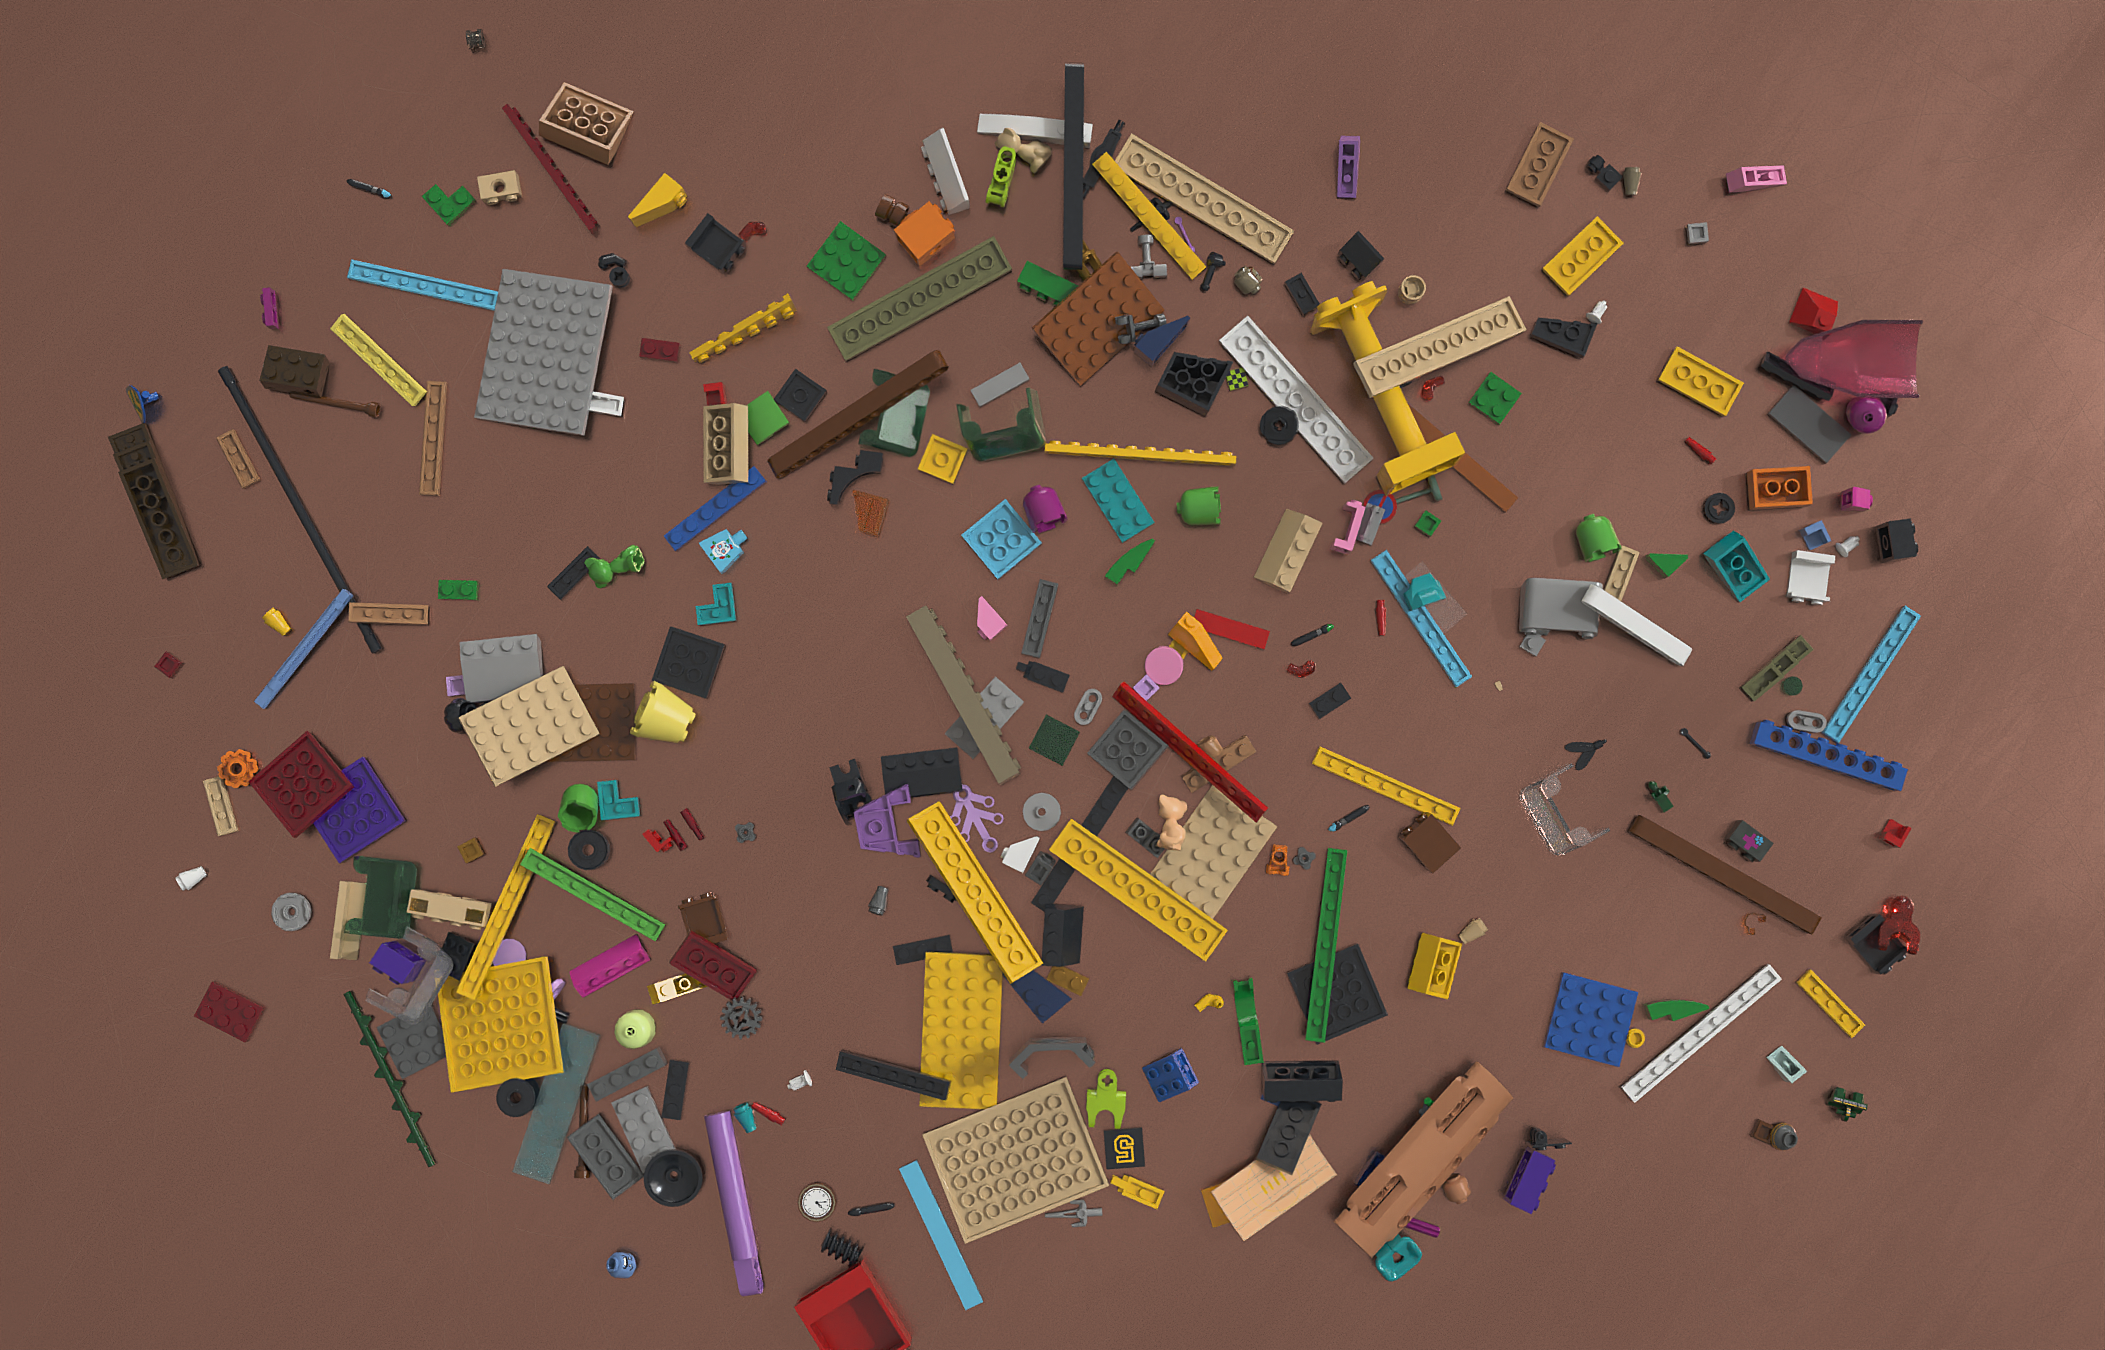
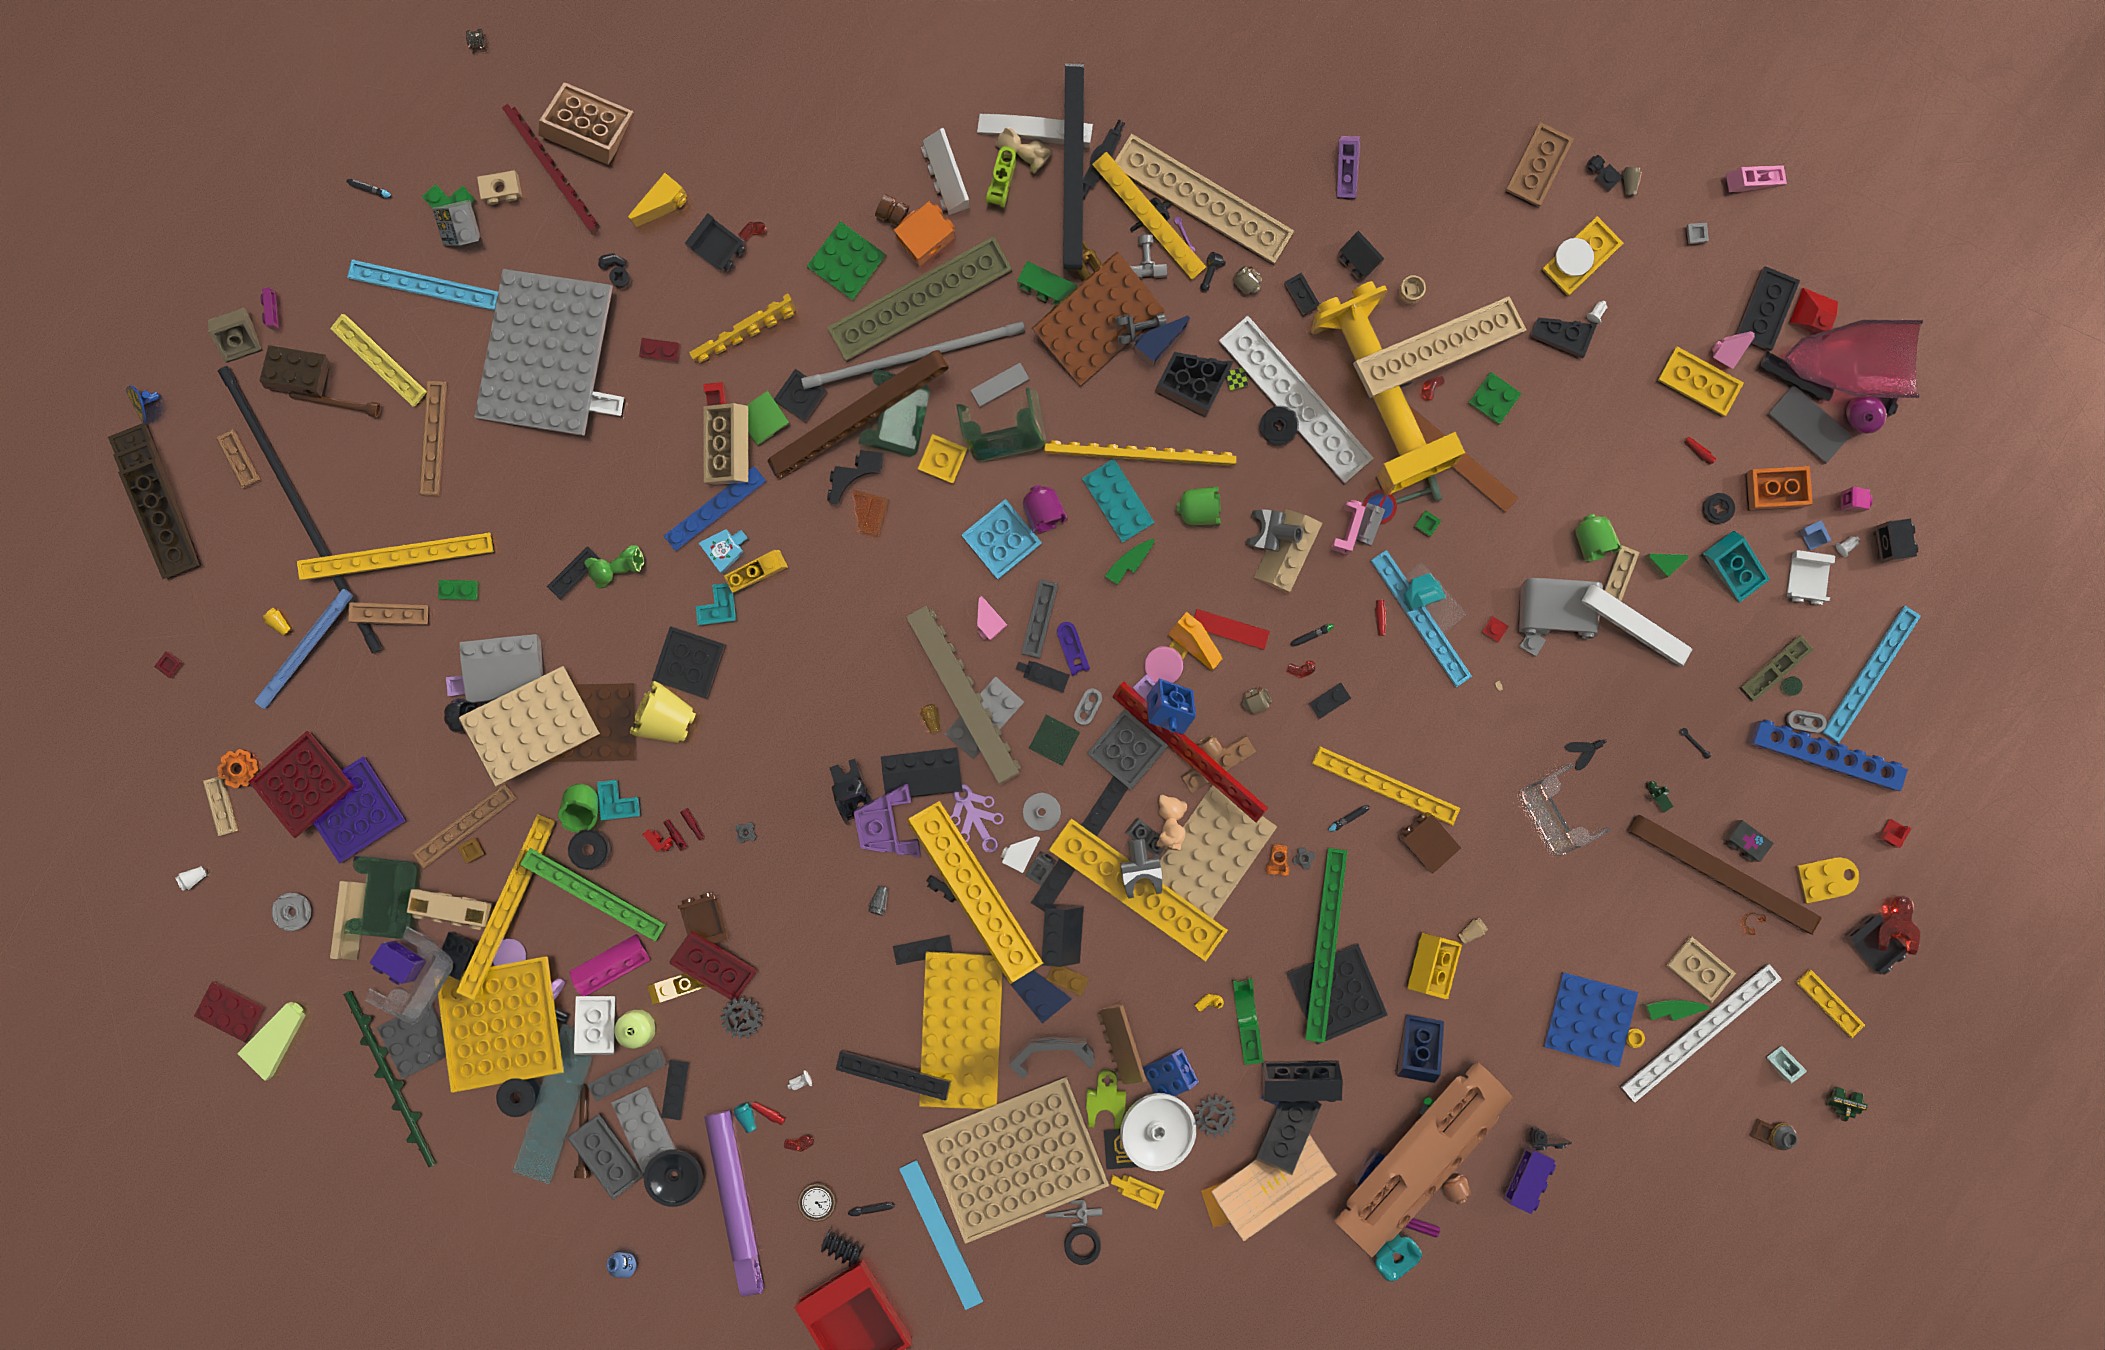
none -> dark tan slope [208,307,261,362]
none -> yellowish green slope [237,1002,306,1081]
none -> yellow plate [297,533,494,581]
none -> medium nougat tile [411,783,517,869]
none -> light grey slope [432,200,480,246]
none -> white plate [574,996,615,1055]
none -> yellow slope [724,550,788,593]
none -> clear red arm [784,1135,814,1152]
none -> light grey piece [801,321,1025,389]
none -> clear yellow cone [920,704,941,733]
none -> dark purple plate [1057,622,1090,676]
none -> black tyre [1064,1226,1101,1265]
none -> medium nougat slope [1097,1002,1147,1084]
none -> dark grey connector [1120,838,1162,899]
none -> white dish [1120,1093,1196,1171]
none -> blue piece [1147,678,1196,734]
none -> dark grey gear [1194,1095,1237,1138]
none -> dark tan head [1242,686,1272,715]
none -> dark grey connector [1246,510,1303,552]
none -> dark blue slope [1397,1015,1444,1083]
none -> red plate [1481,616,1509,643]
none -> white tile [1555,238,1594,277]
none -> tan tile [1666,936,1736,1003]
none -> bright pink slope [1712,331,1755,369]
none -> black plate [1736,266,1800,351]
none -> yellow plate [1796,857,1859,904]

